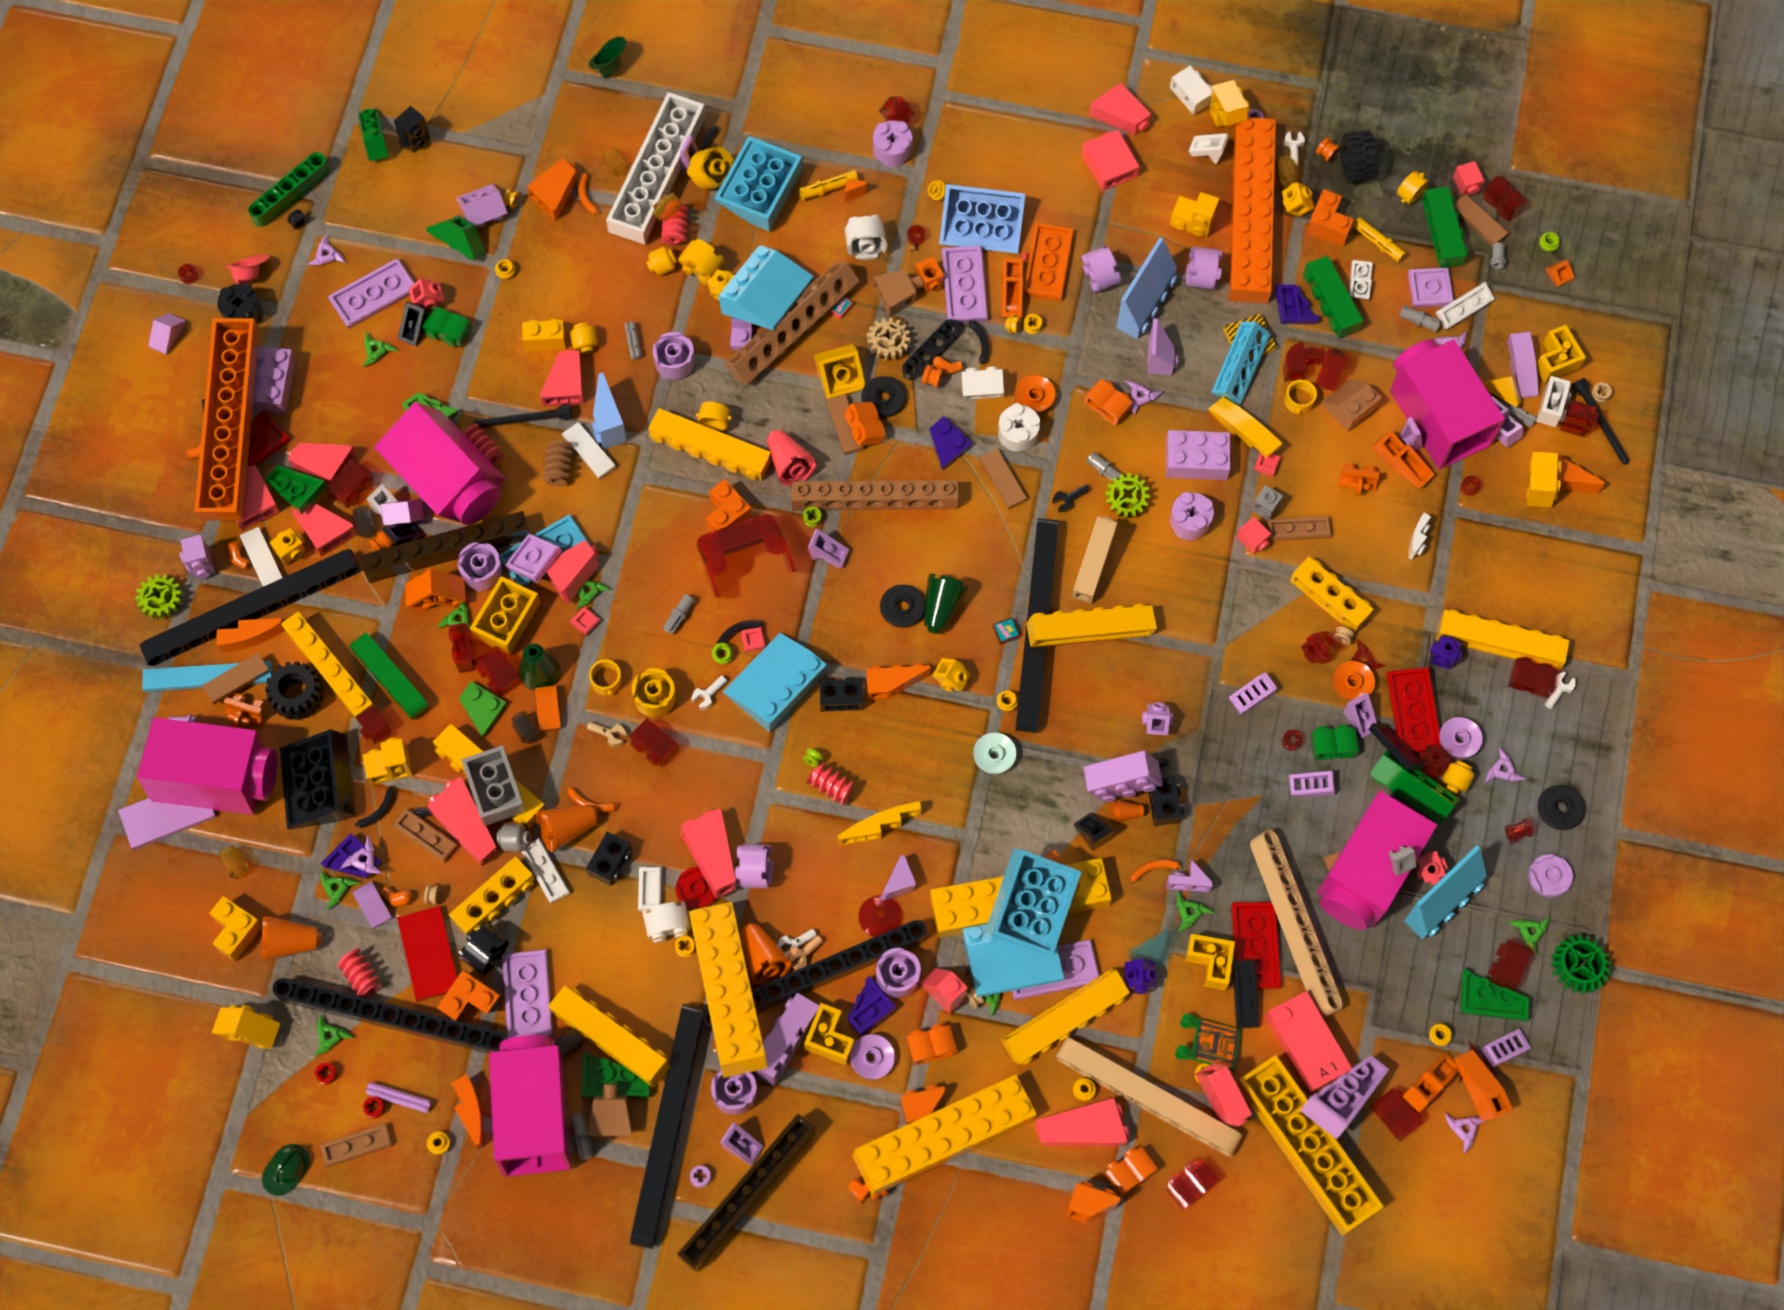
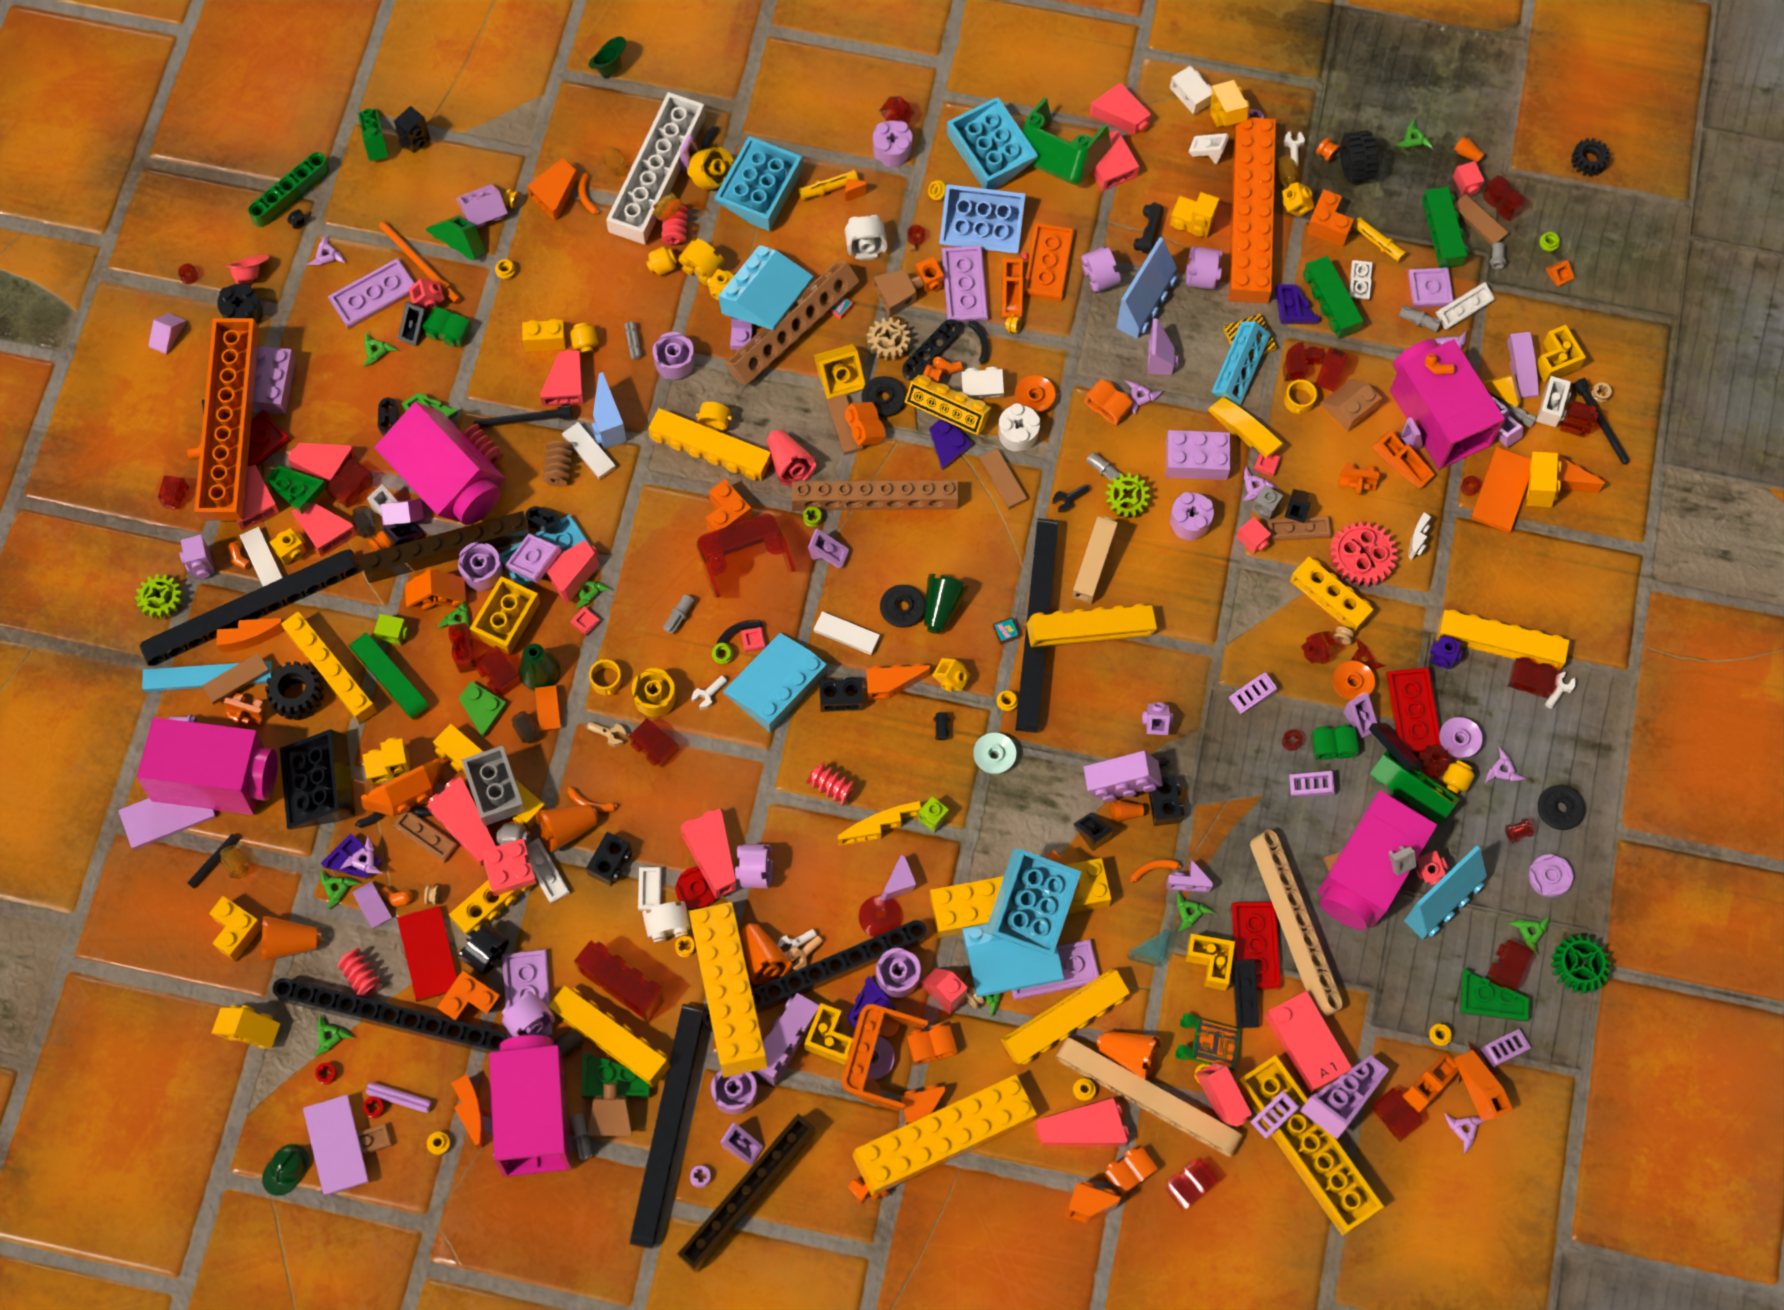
clear red brick [356,706,392,744] -> none
lime bush [802,748,824,768] -> none
yellow bush [1024,314,1042,334] -> none
dark purple brick [1125,959,1157,994] -> none
yellow piece [1397,171,1429,205] -> none
none -> clear red brick [157,475,189,510]
none -> black bar [187,834,238,889]
none -> lavender tile [303,1095,369,1196]
none -> orange wedge [361,758,441,816]
none -> lime brick [374,614,409,646]
none -> black beam [378,397,398,436]
none -> orange bar [379,221,461,304]
none -> coral piece [481,838,537,896]
none -> lavender brick [502,991,555,1037]
none -> black beam [525,506,562,534]
none -> clear red brick [574,940,664,1023]
none -> white tile [814,612,880,655]
none -> orange windscreen [841,1004,928,1111]
none -> yellow brick [905,375,992,435]
none -> lime brick [918,797,949,833]
none -> black pin [933,712,950,741]
none -> medium azure slope [947,97,1038,190]
none -> green windscreen [1022,97,1112,184]
none -> orange cone [1097,1031,1161,1080]
none -> black piece [1133,202,1164,253]
none -> lavender piece [1242,466,1278,502]
none -> lavender slope [1251,1091,1299,1139]
none -> black brick [1285,489,1311,523]
none -> coral gear [1329,521,1398,587]
none -> bright green piece [1396,118,1433,149]
none -> orange arm [1424,354,1454,375]
none -> orange cone [1454,136,1484,163]
none -> orange tile [1470,447,1530,533]
none -> black tyre [1571,138,1610,177]

